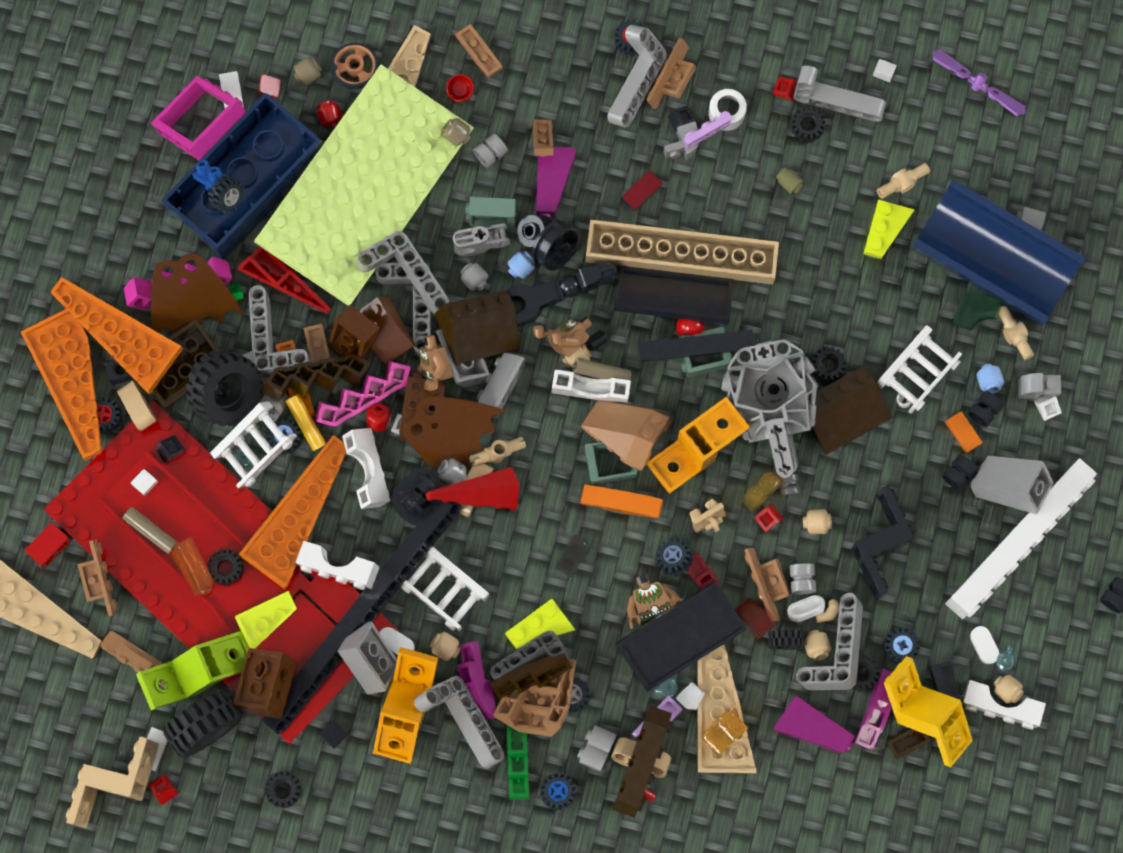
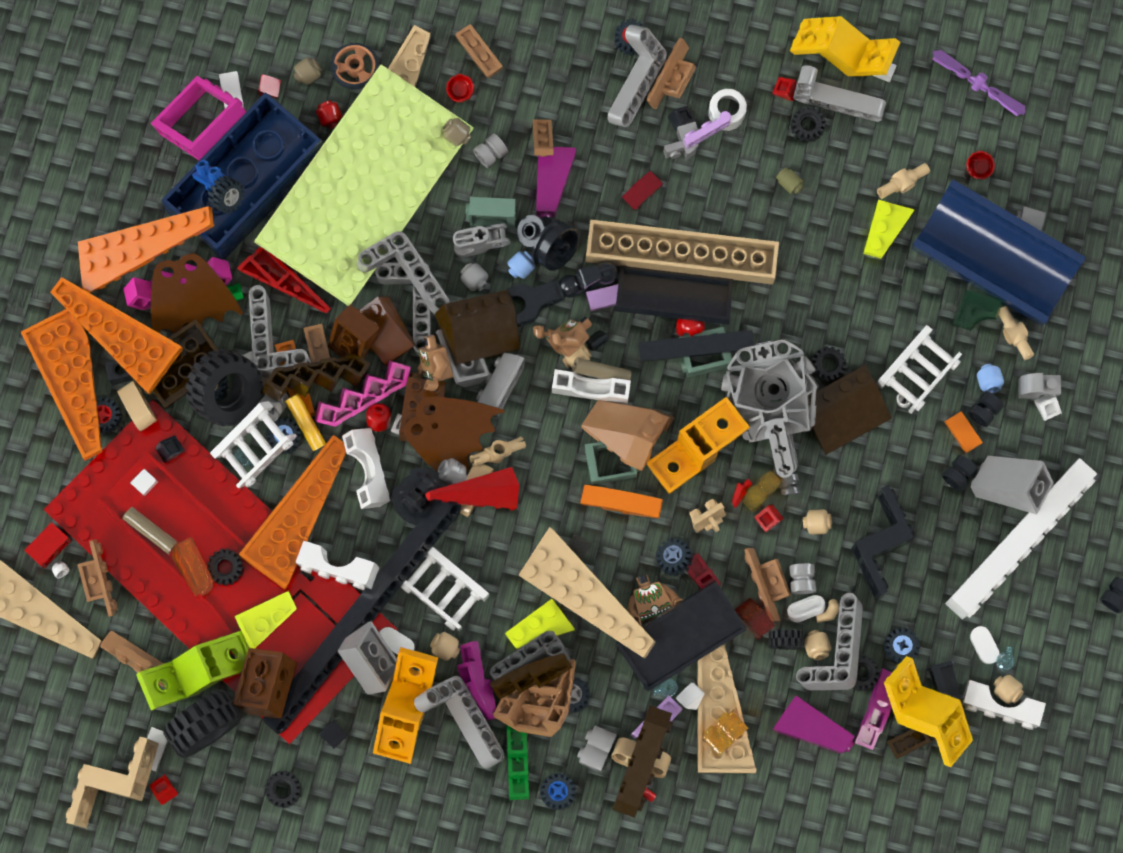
none -> white hinge [52,561,70,578]
none -> orange wing [78,206,214,294]
none -> tan wing [519,527,656,658]
none -> lavender tile [586,284,618,311]
none -> red bar [731,479,753,508]
none -> yellow bracket [790,16,900,76]
none -> red hair [966,151,995,180]

